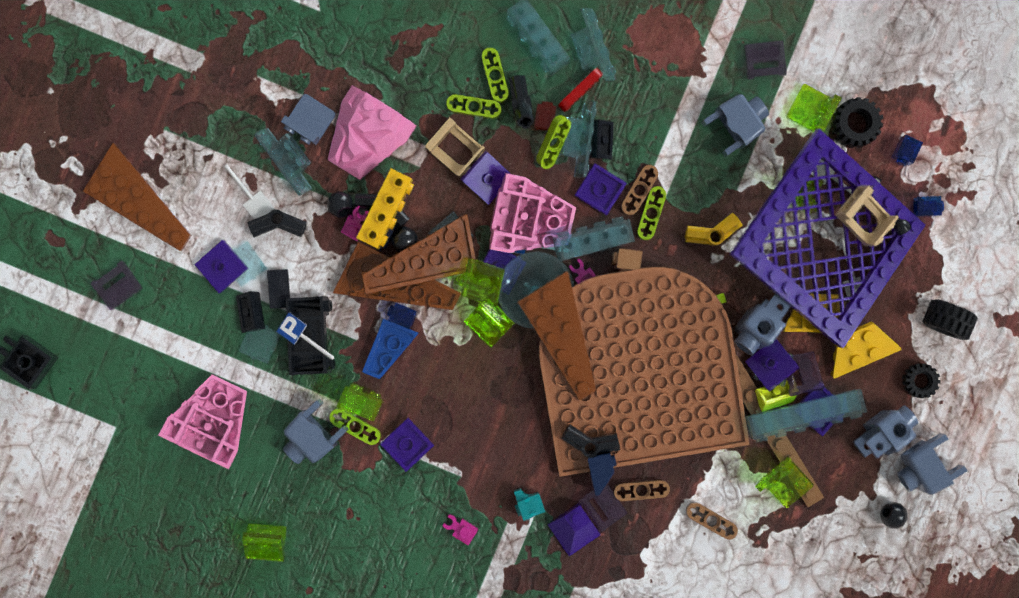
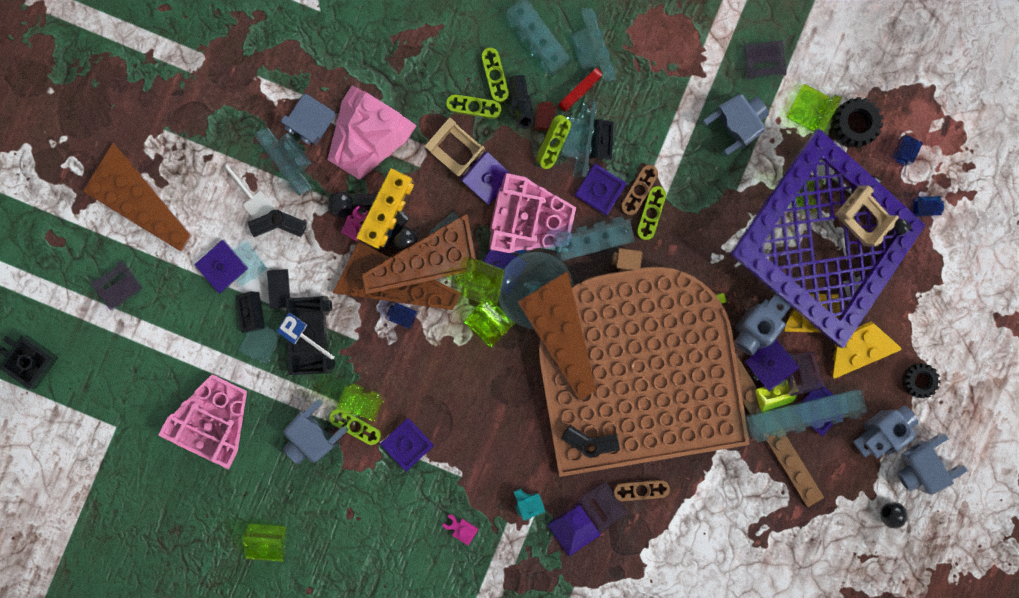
blue wing [362,319,419,379] -> none
dark pink plate [569,259,596,283] -> none
dark blue slope [587,452,617,496] -> none
yellow piece [685,213,743,246] -> none
medium nougat beam [686,502,738,540] -> none
clear neon green bracket [755,456,814,508] -> none
black tyre [922,299,978,340] -> none

